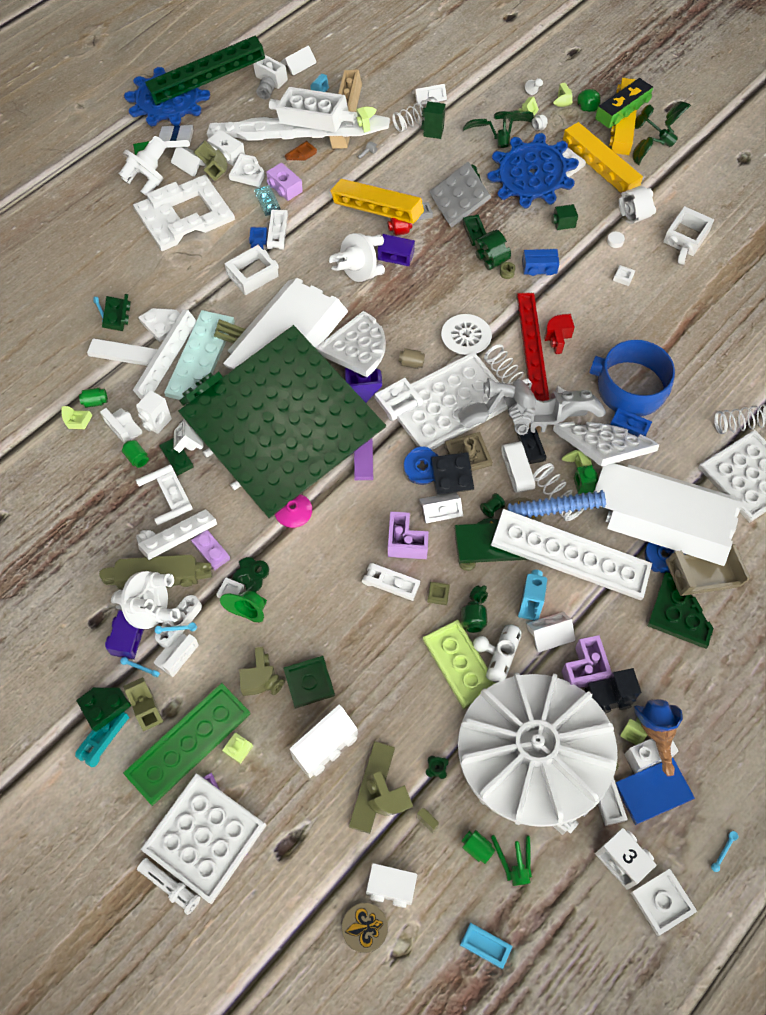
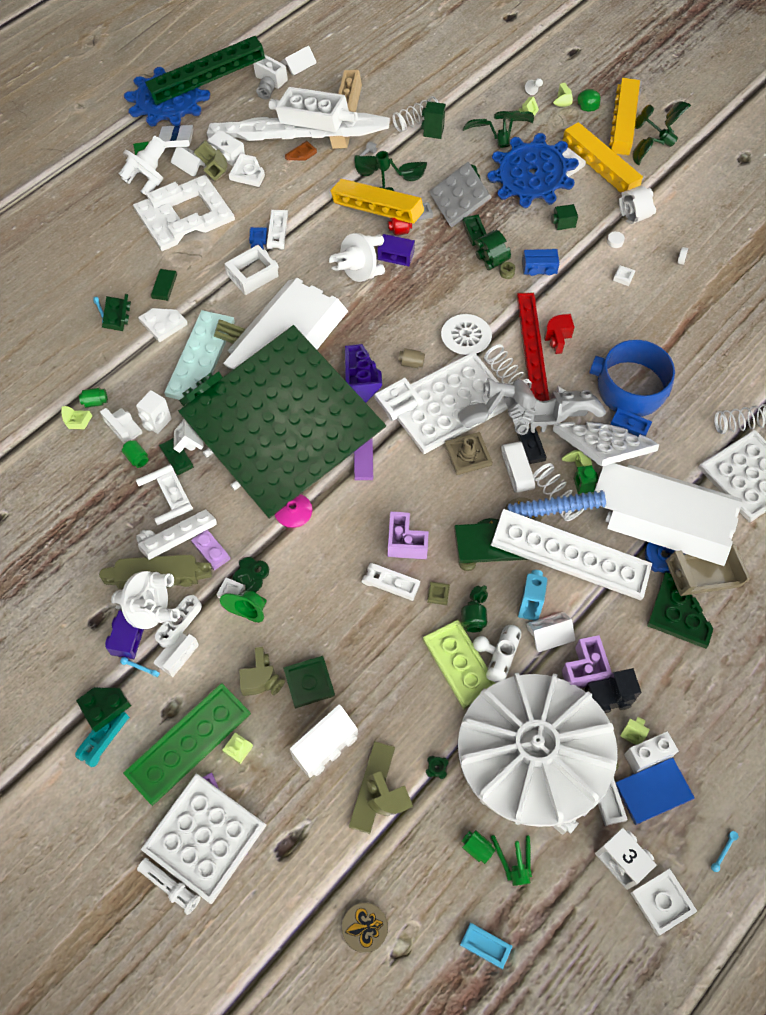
white tile [87,339,158,366] -> none
olive brick [123,677,163,732] -> none
white plate [133,310,196,400] -> none
medium azure hinge [154,622,197,634] -> none
clear light blue plate [254,185,280,216] -> none
lavender brick [267,163,303,201] -> none
medium azure brick [311,74,329,92] -> none
white plate [316,311,386,377] -> none
yellowish green plate [356,106,376,133] -> none
white brick [366,863,417,908] -> none
blue plate [404,447,438,485] -> none
white panel [412,84,447,106] -> none
olive tile [417,808,439,833] -> none
white panel [419,493,463,523] -> none
black plate [430,452,474,495] -> none
dark green bush [480,493,505,518] -> none
white plate [532,115,548,131] -> none
brick [595,78,653,128] -> none
blue hat [634,699,683,776] -> none
white window [663,206,714,256] -> none
none -> dark green tile [151,269,177,301]
none -> dark green plant [355,151,427,191]

